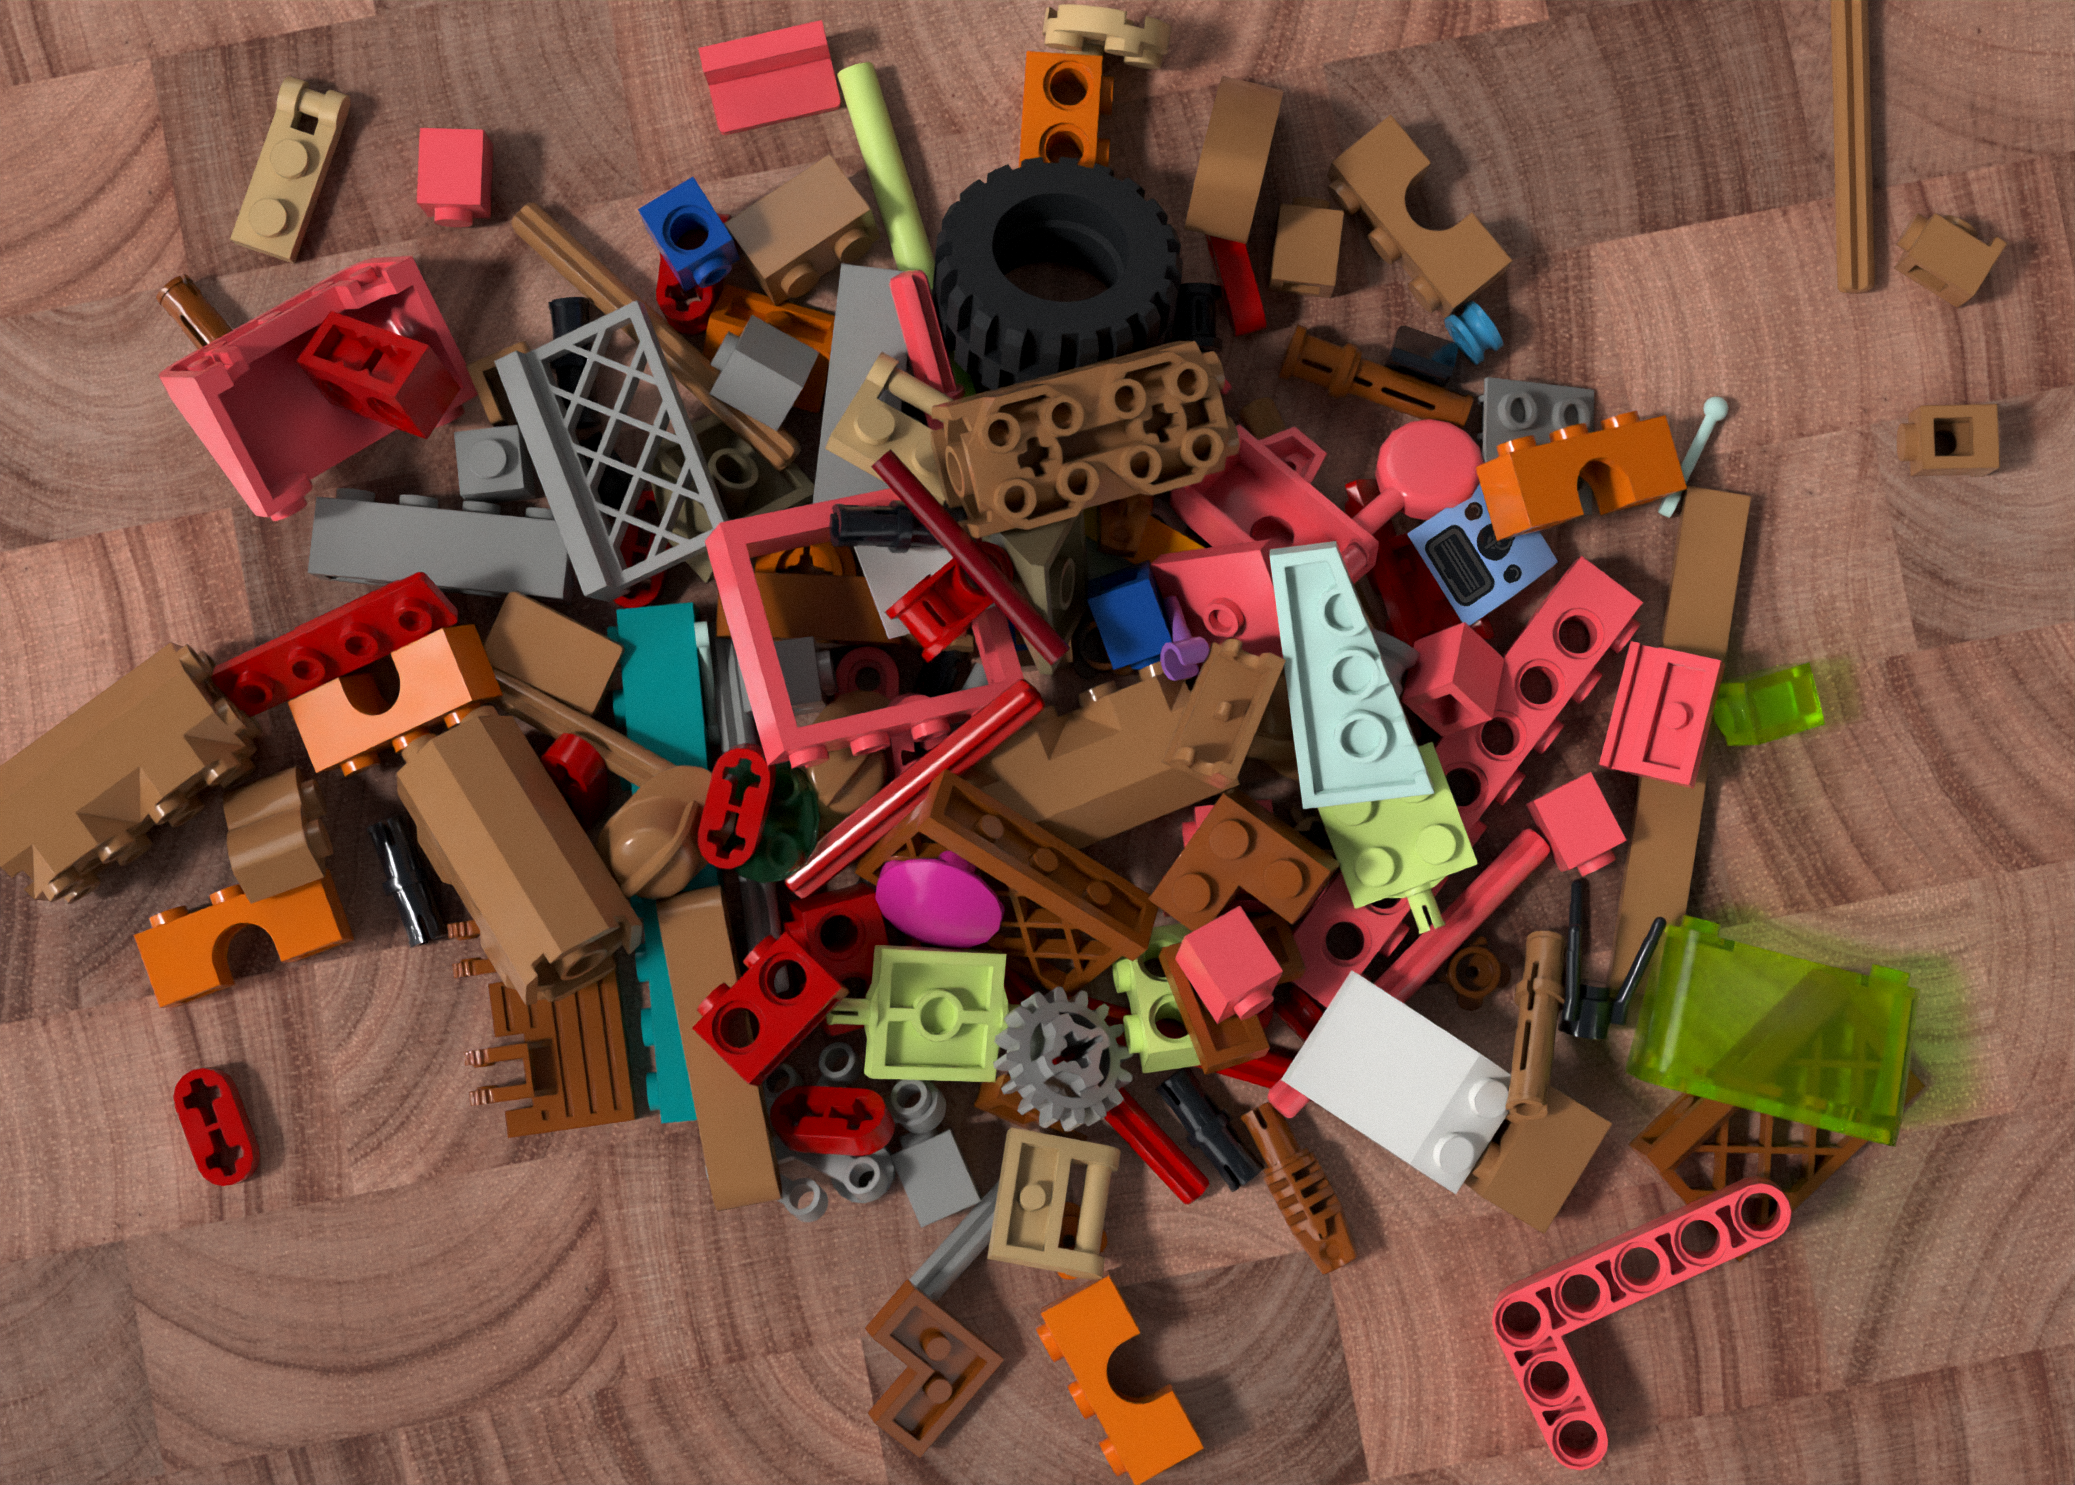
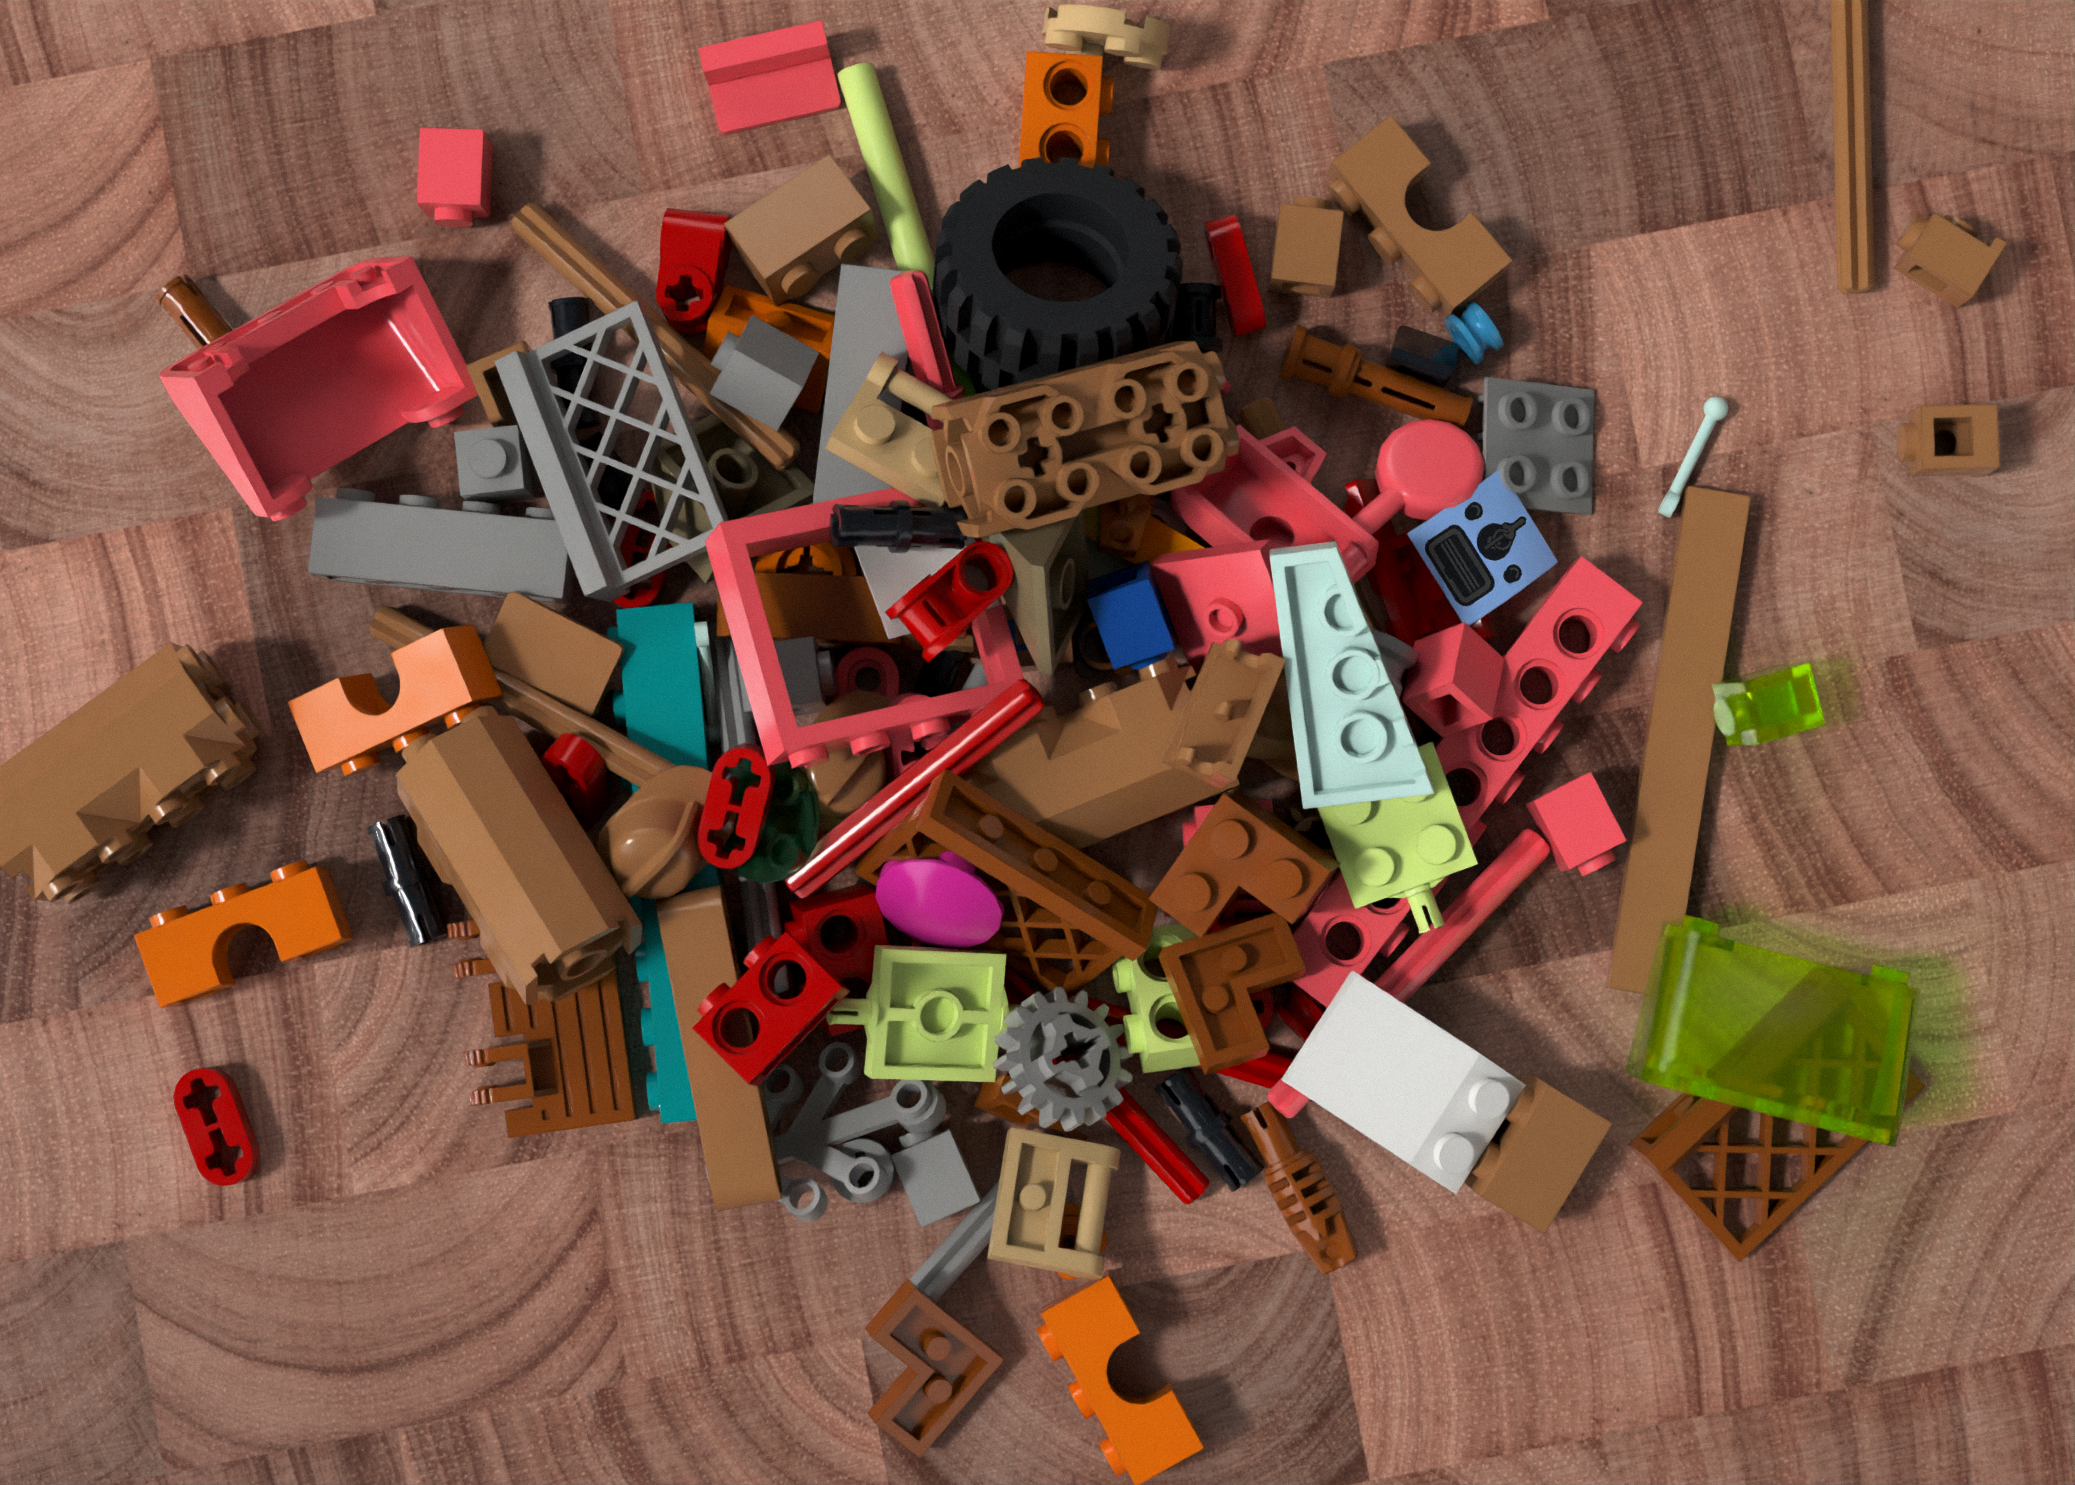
red bracket [211,572,458,717] -> none
medium nougat brick [223,765,333,904] -> none
tan plate [230,76,350,264] -> none
red brick [296,311,461,440] -> none
blue brick [638,177,740,292] -> none
red beam [770,1085,895,1156] -> none
dark red bar [871,449,1070,666] -> none
medium lavender hand [1160,596,1209,681] -> none
coral brick [1175,906,1283,1024] -> none
medium nougat beam [1184,76,1284,244] -> none
reddish brown plate [1434,934,1511,1011] -> none
orange arch [1475,411,1687,541] -> none
coral beam [1492,1176,1791,1470] -> none
medium nougat pin [1505,931,1568,1120] -> none
black plant [1558,879,1666,1040] -> none
coral plate [1599,641,1725,789] -> none

